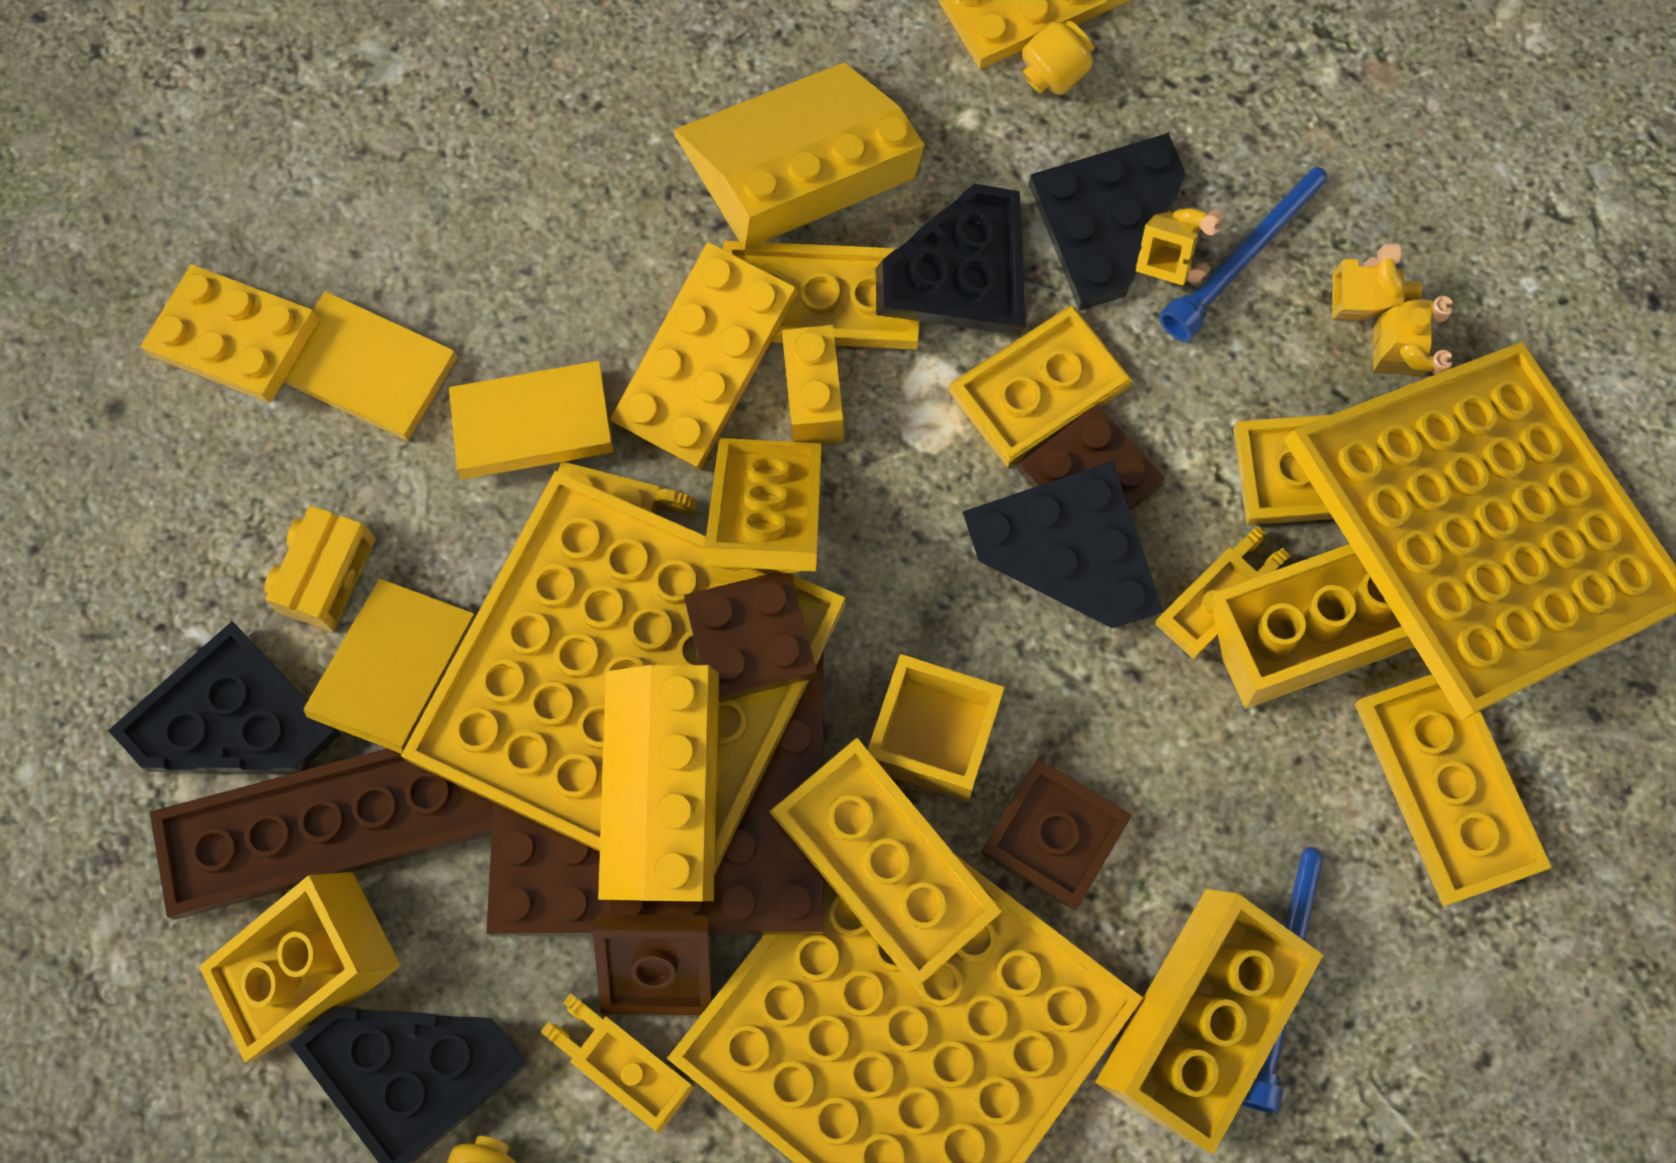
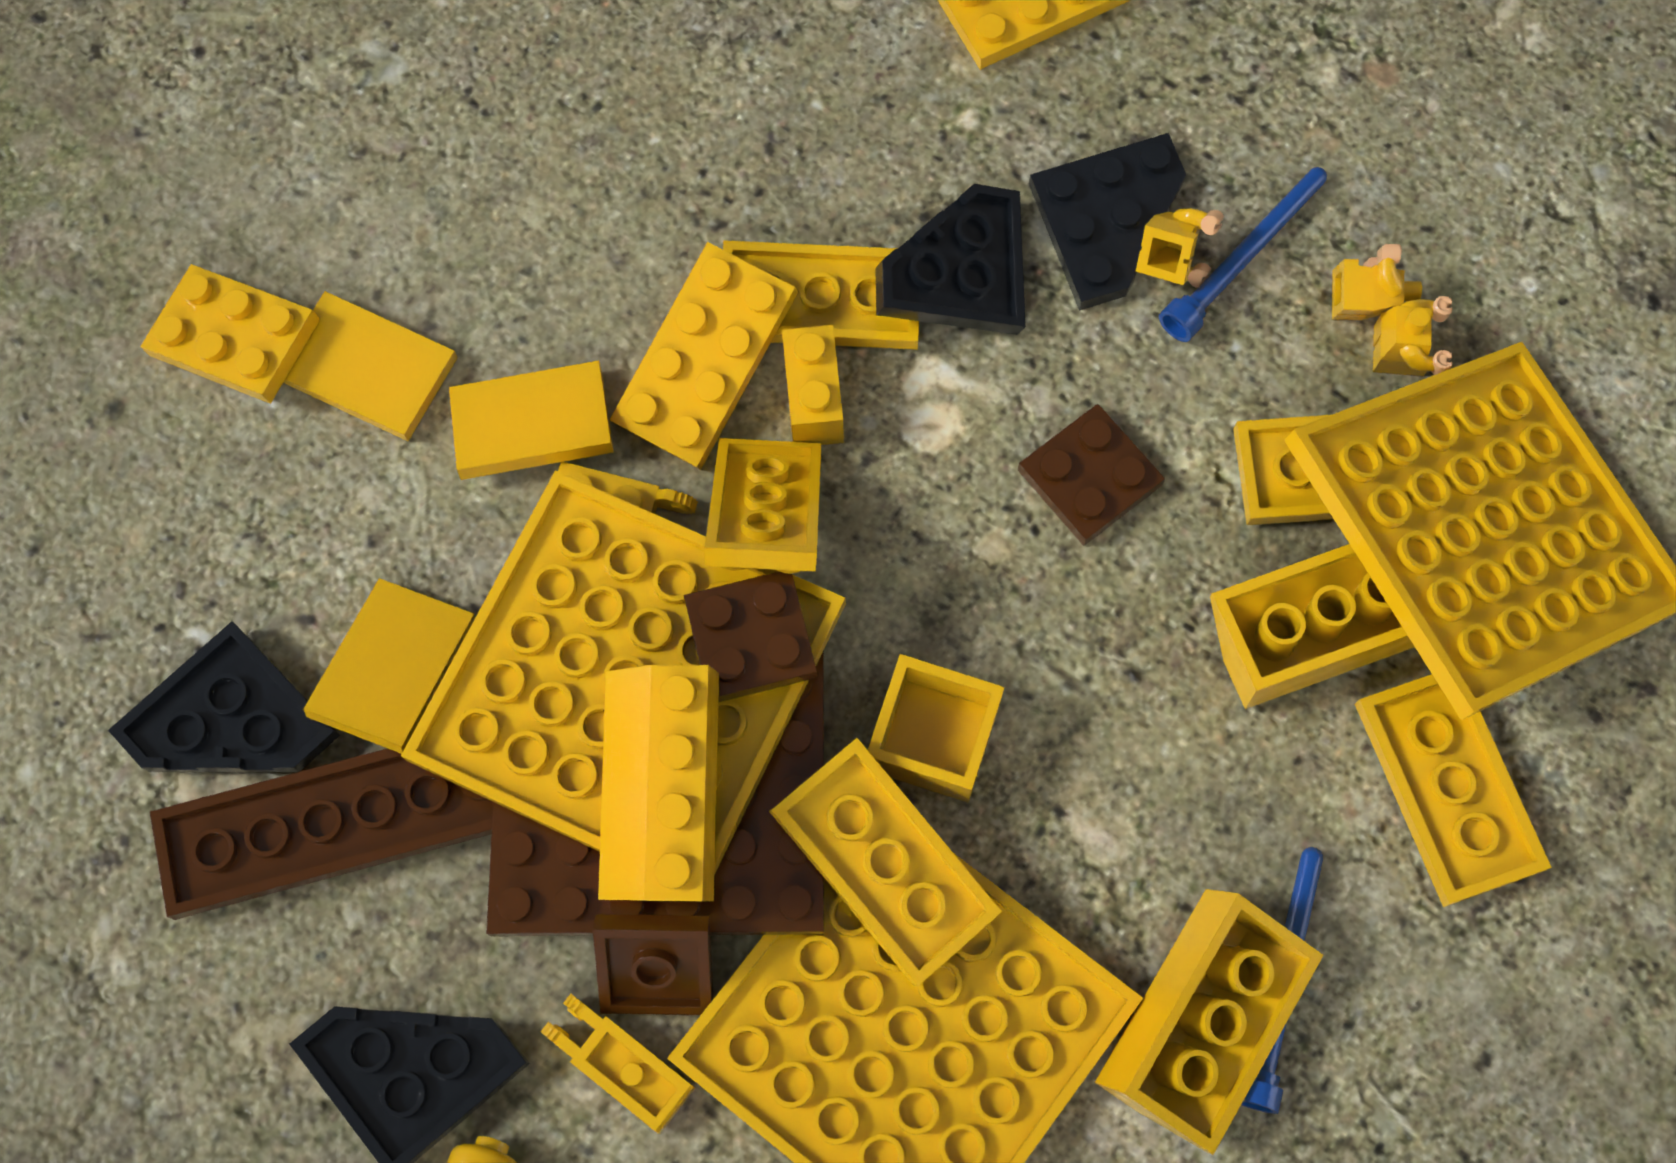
yellow slope [199,872,401,1063] -> none
yellow brick [264,505,376,633] -> none
yellow slope [674,62,925,250] -> none
yellow tile [949,305,1133,468] -> none
black plate [963,461,1164,629] -> none
reddish brown plate [980,758,1132,911] -> none
yellow head [1022,21,1095,95] -> none
yellow hinge [1155,525,1292,660] -> none

